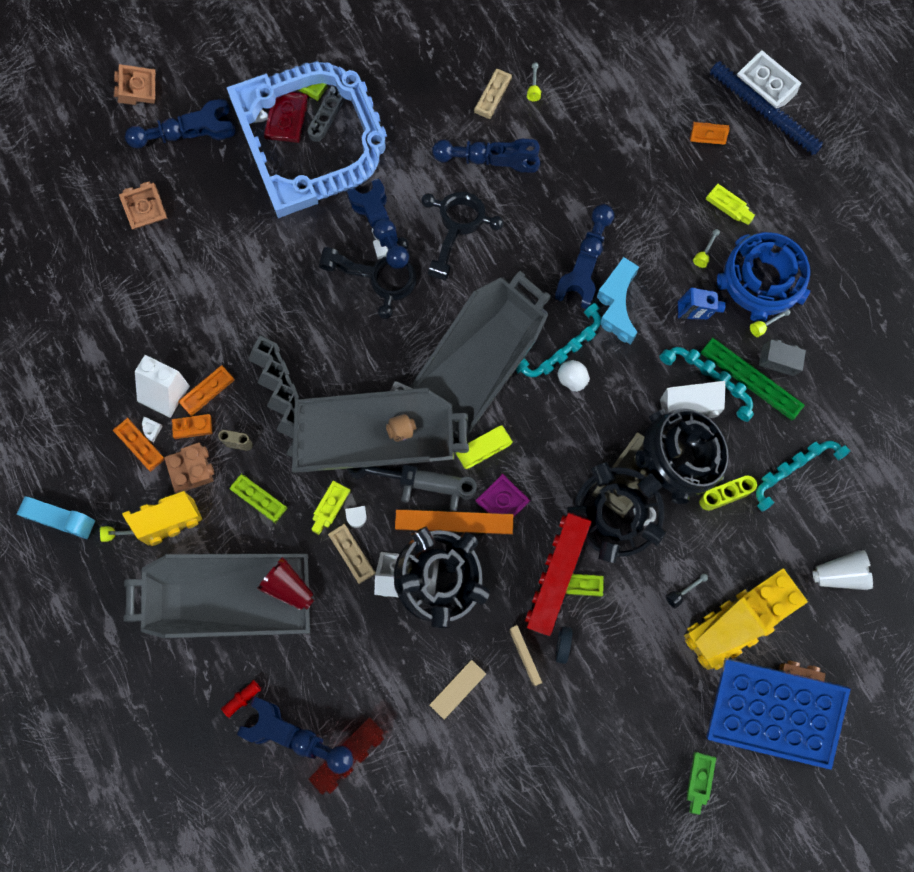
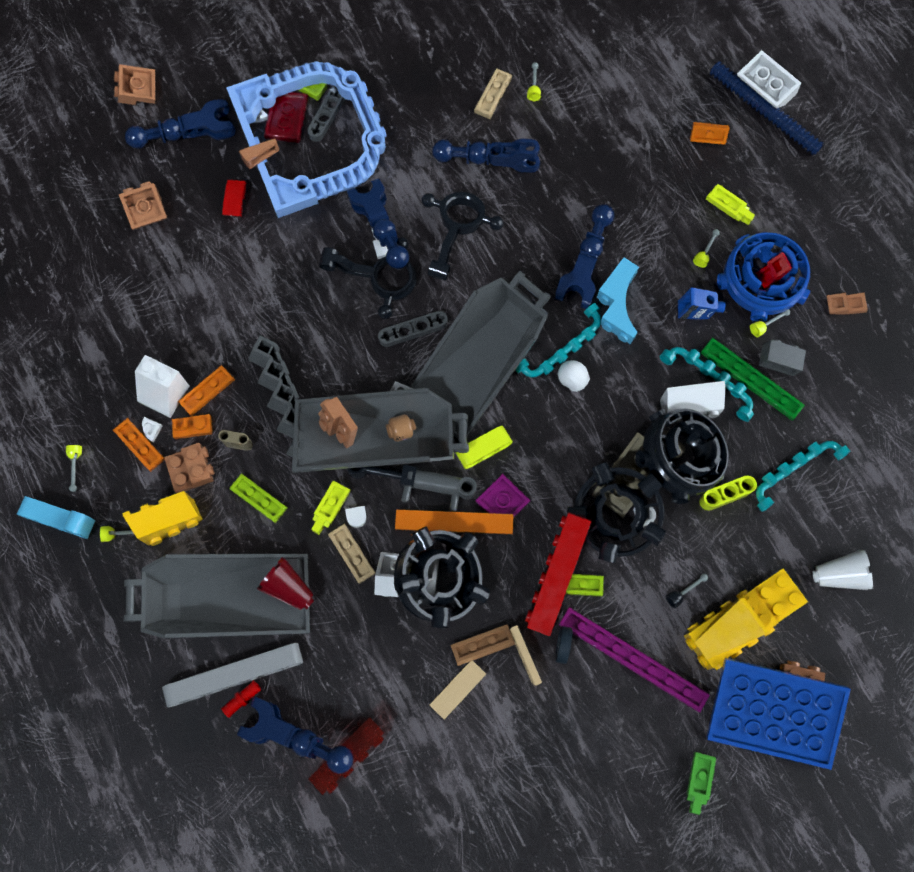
none -> hinge [66,445,82,492]
none -> light grey beam [162,643,304,708]
none -> red slope [222,180,246,217]
none -> nougat slope [239,138,279,169]
none -> nougat plate [318,397,358,449]
none -> dark grey beam [378,311,448,347]
none -> medium nougat plate [451,624,515,666]
none -> magenta tile [559,607,710,713]
none -> red slope [756,252,792,288]
none -> nougat slope [826,293,868,314]

